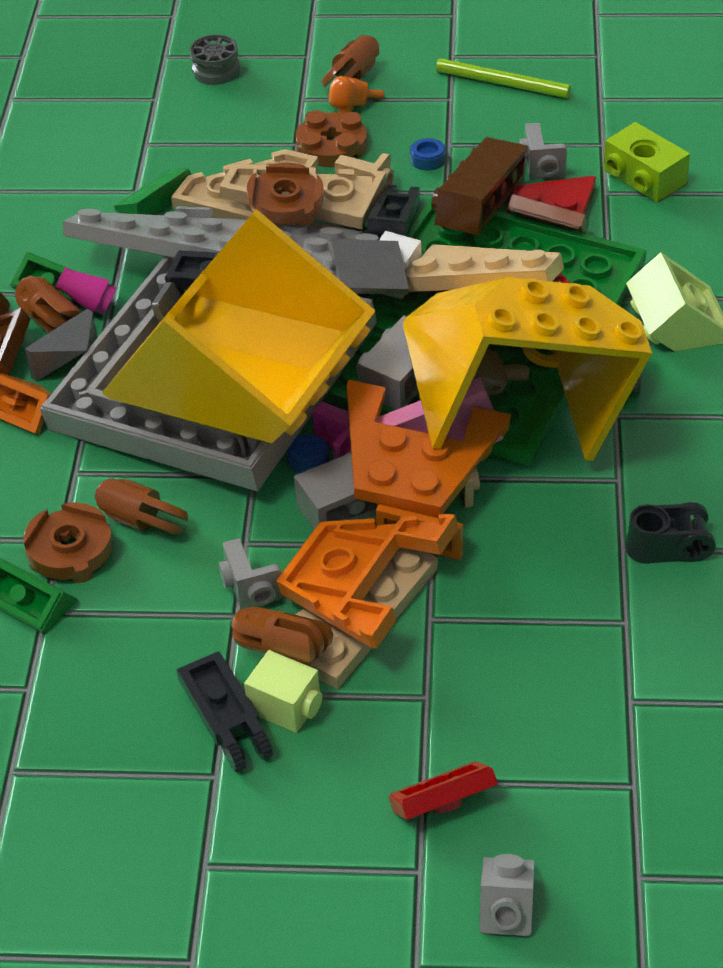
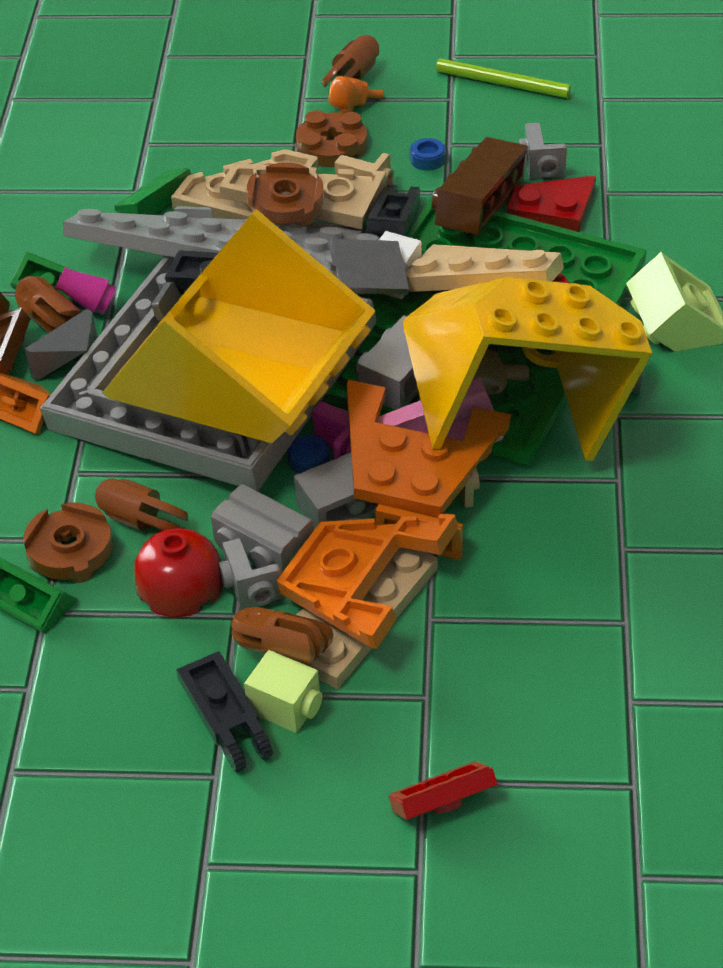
dark grey wheel [190,34,240,85] -> none
light grey bracket [479,854,534,936] -> none
dark orange tile [508,194,589,234] -> none
lime brick [603,122,690,202] -> none
black piece [625,502,716,564] -> none
none -> red cylinder [134,528,223,618]
none -> light grey brick [211,483,314,574]

